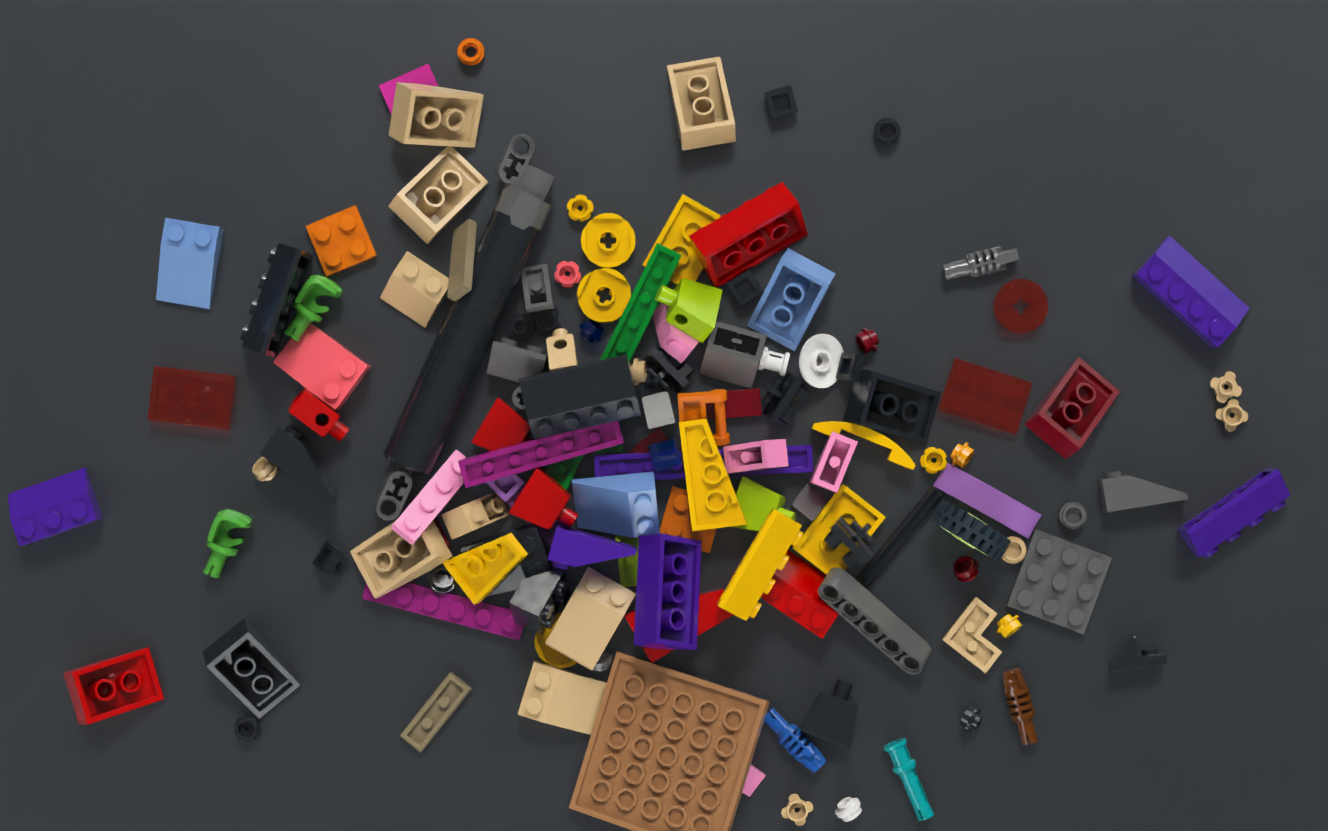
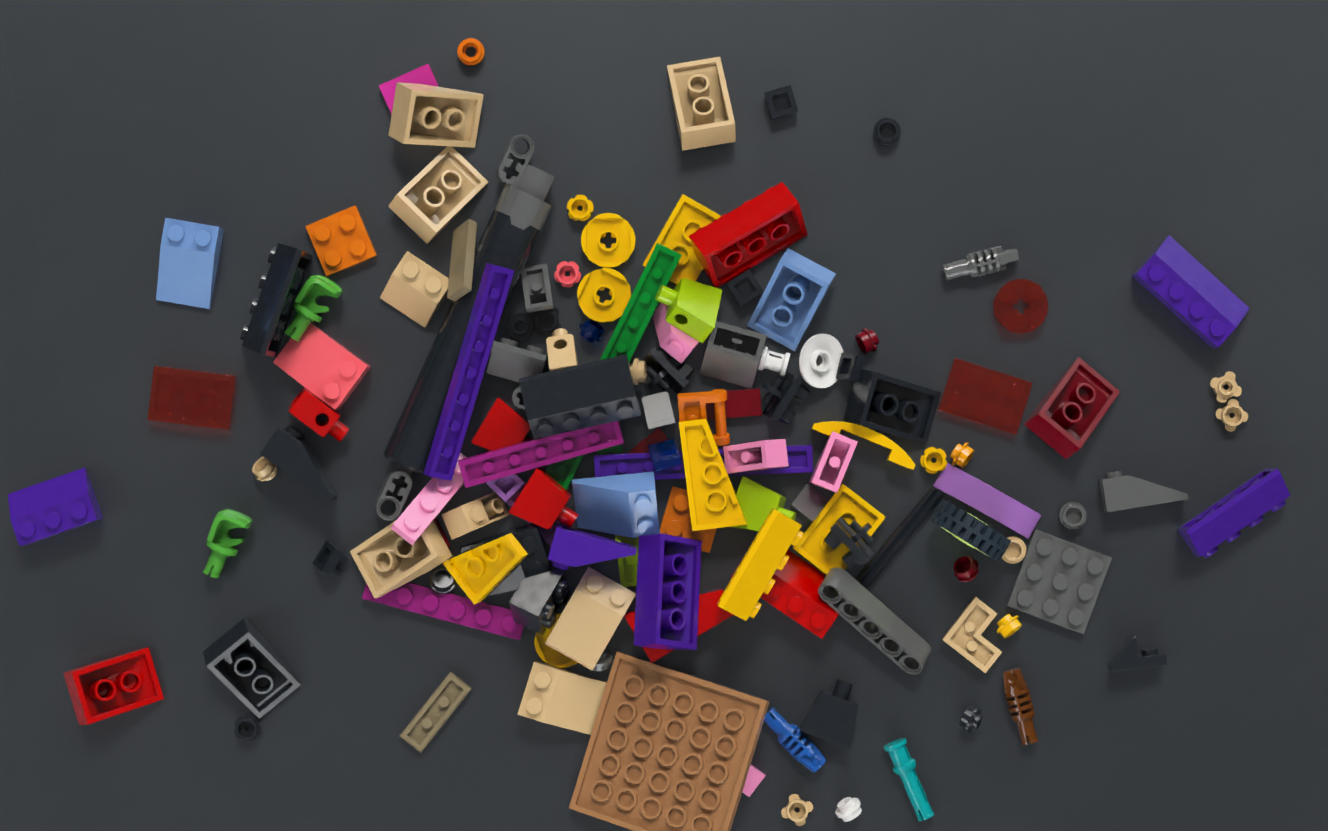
none -> dark purple plate [423,263,514,481]

